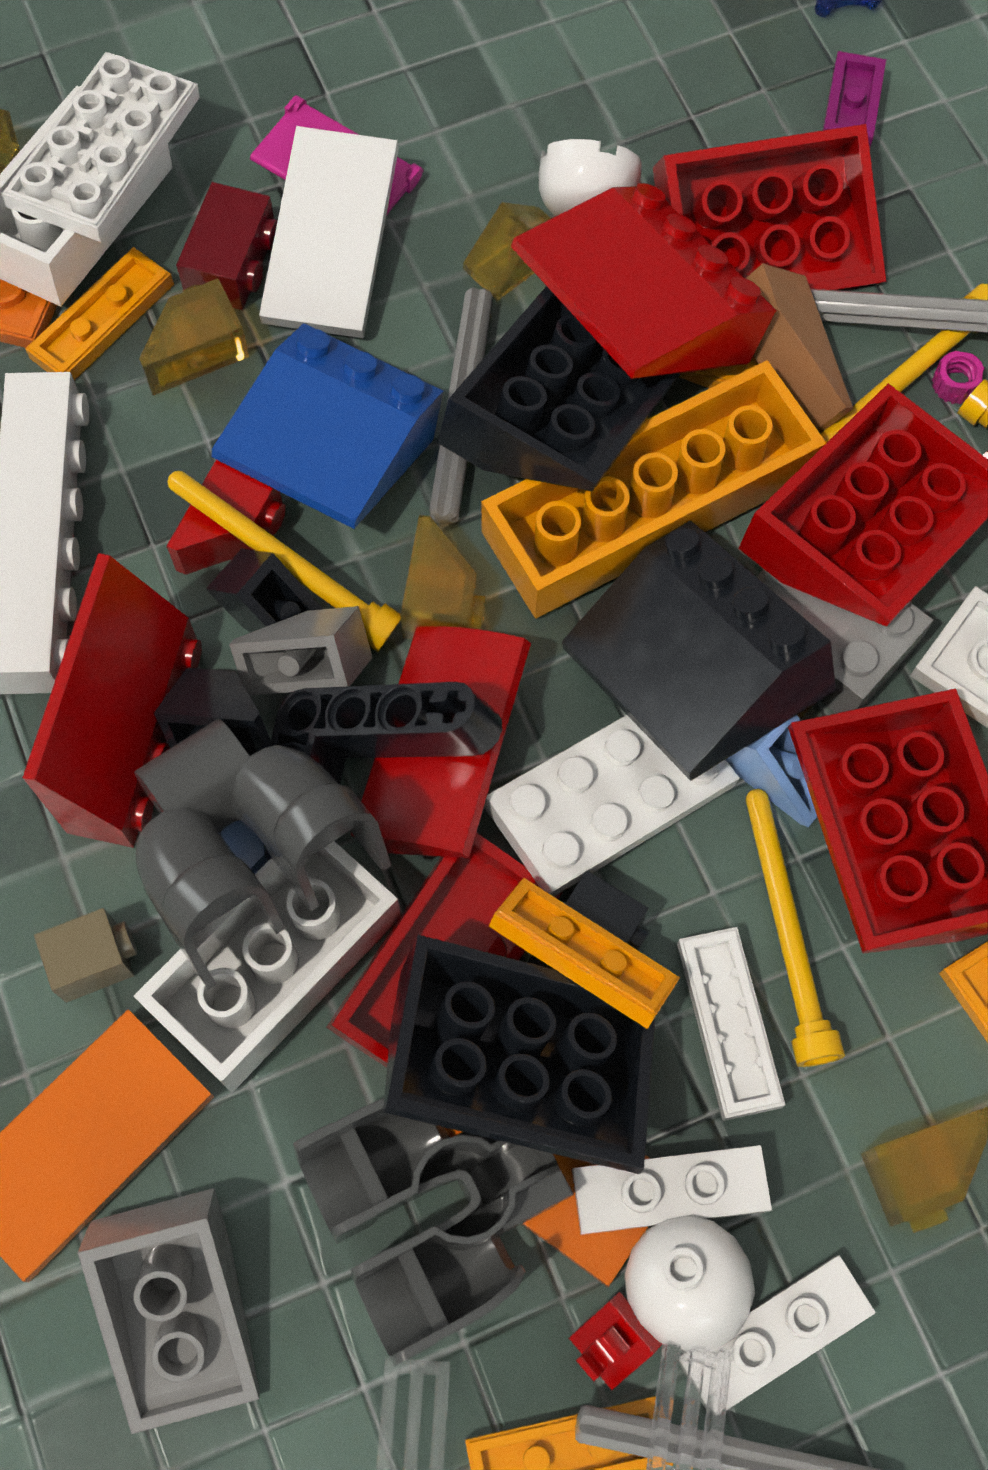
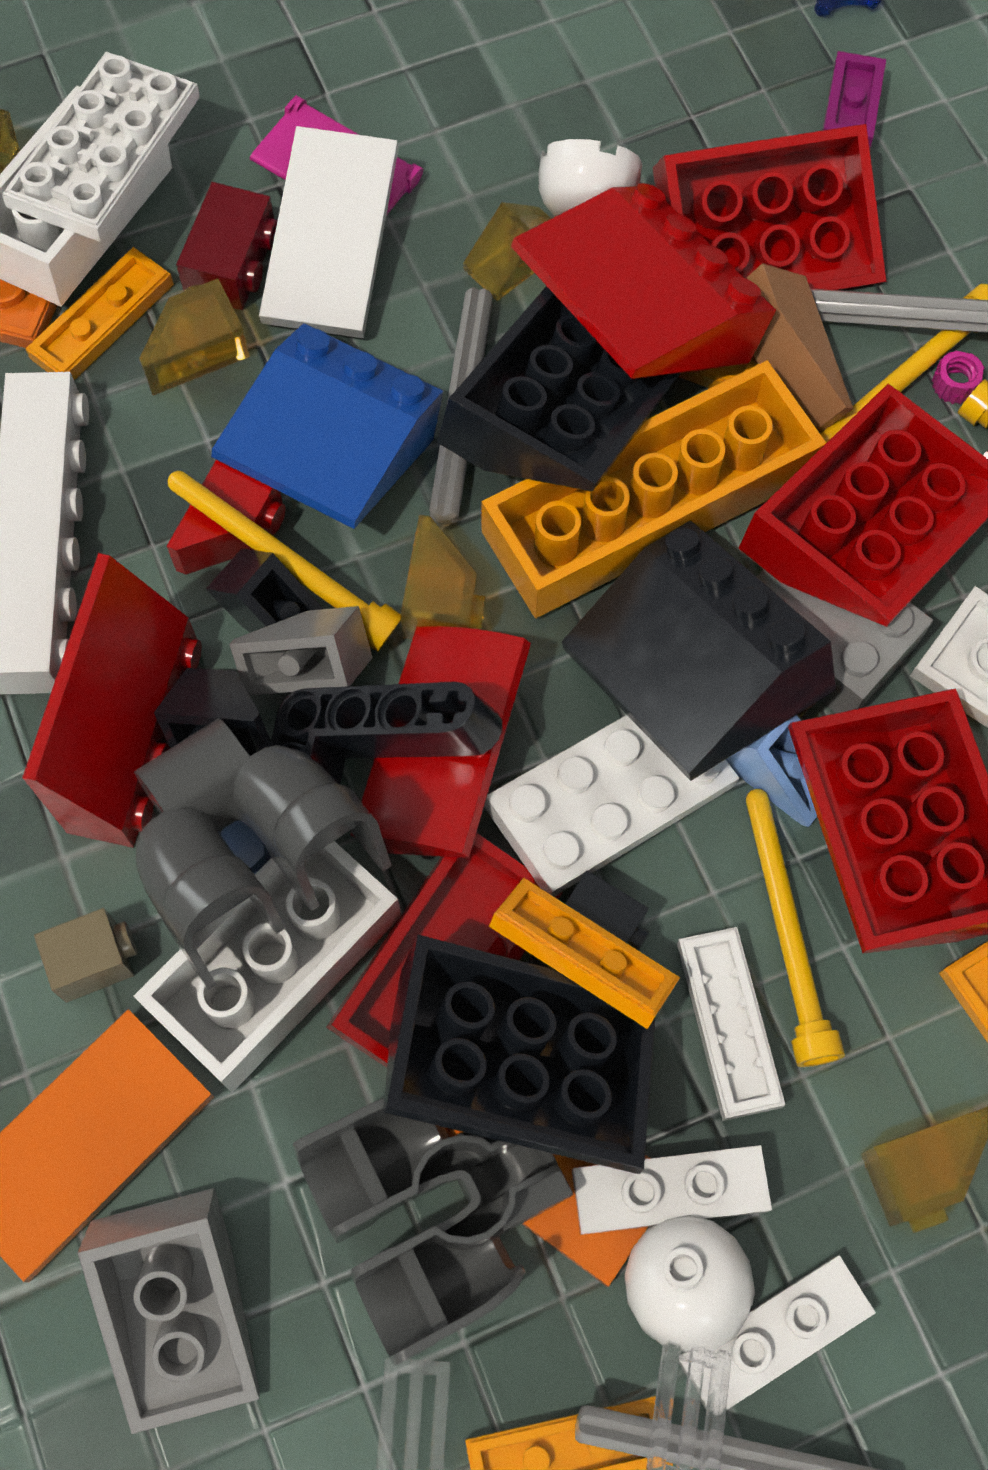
red tile [569,1291,662,1390] -> none

